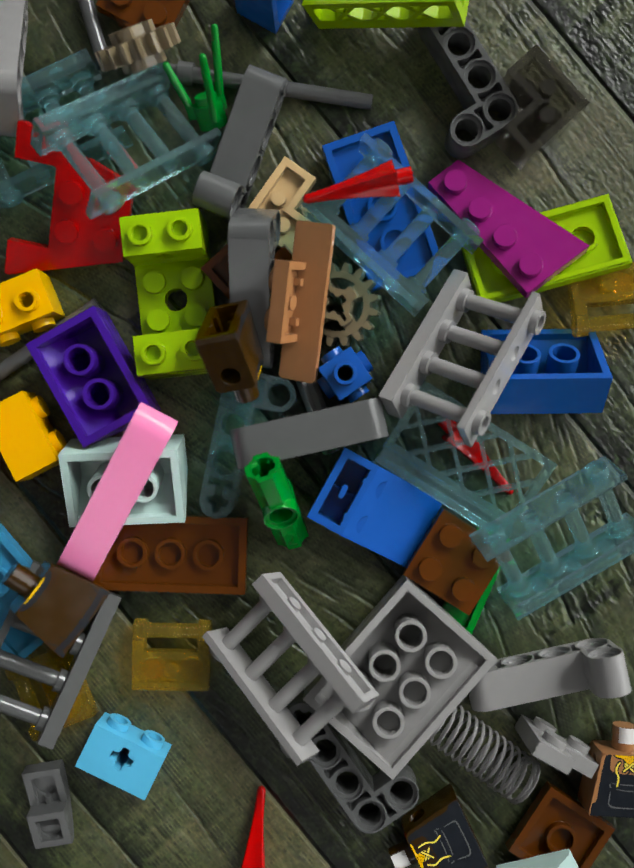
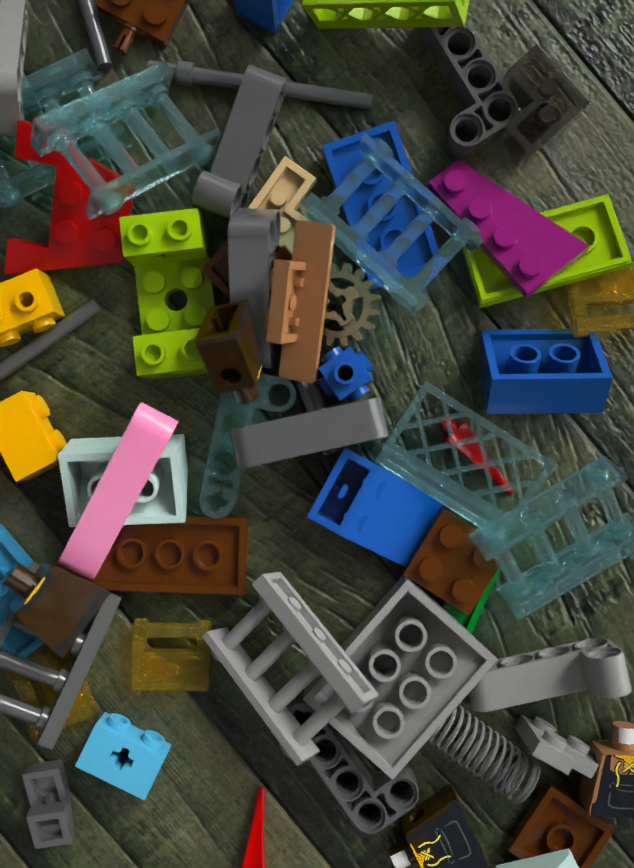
dark purple slope [26,306,162,448] -> none
dark tan gear [94,18,181,75] -> none
green plant [162,23,228,131] -> none
green piece [245,452,309,550] -> none
red piece [303,159,414,204] -> none
light grey fence [378,269,546,447] -> none

